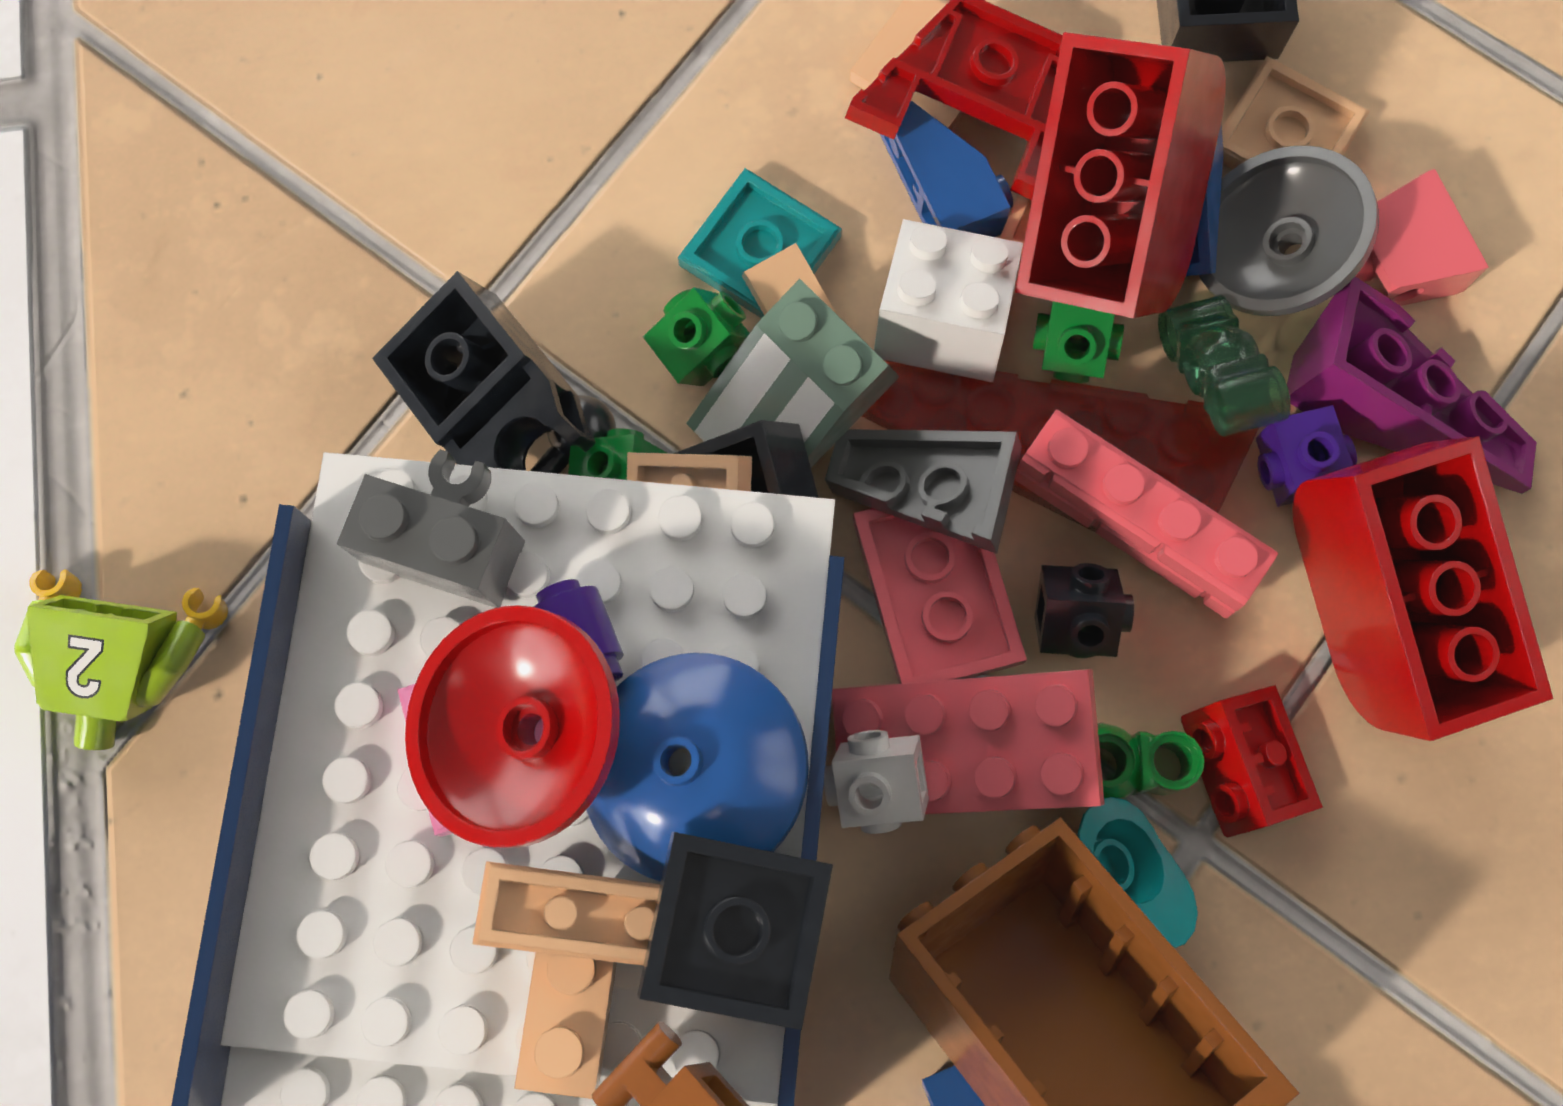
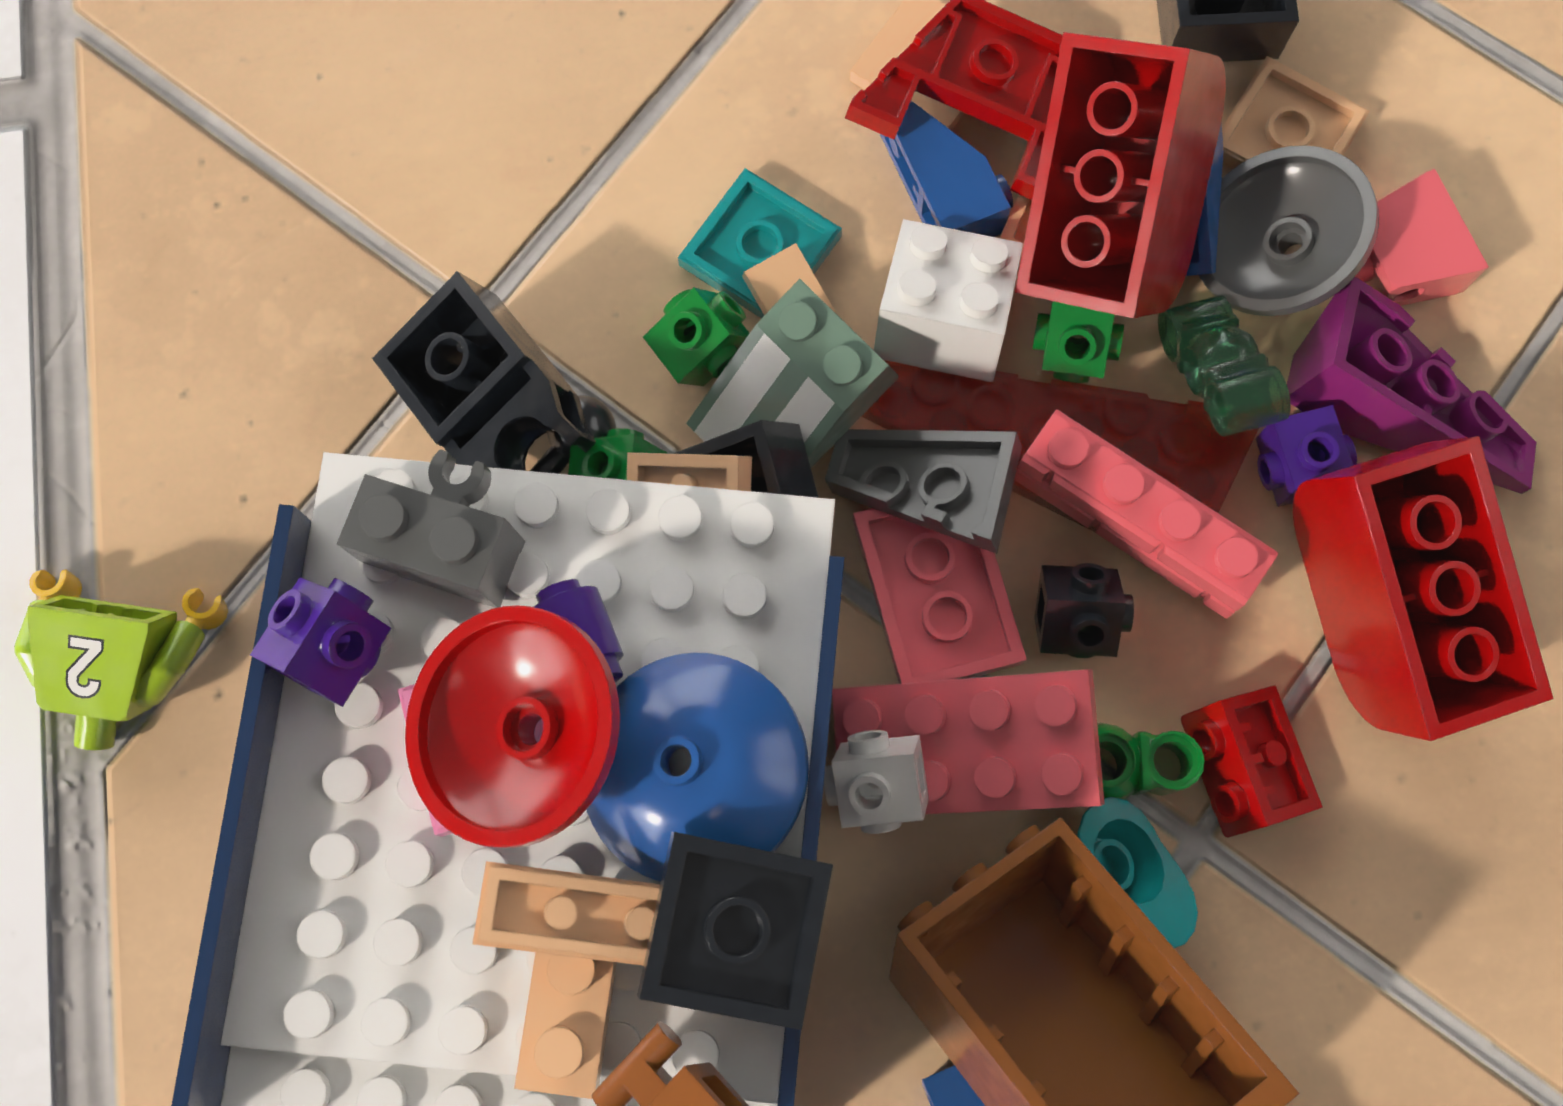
none -> dark purple brick [250,577,392,707]

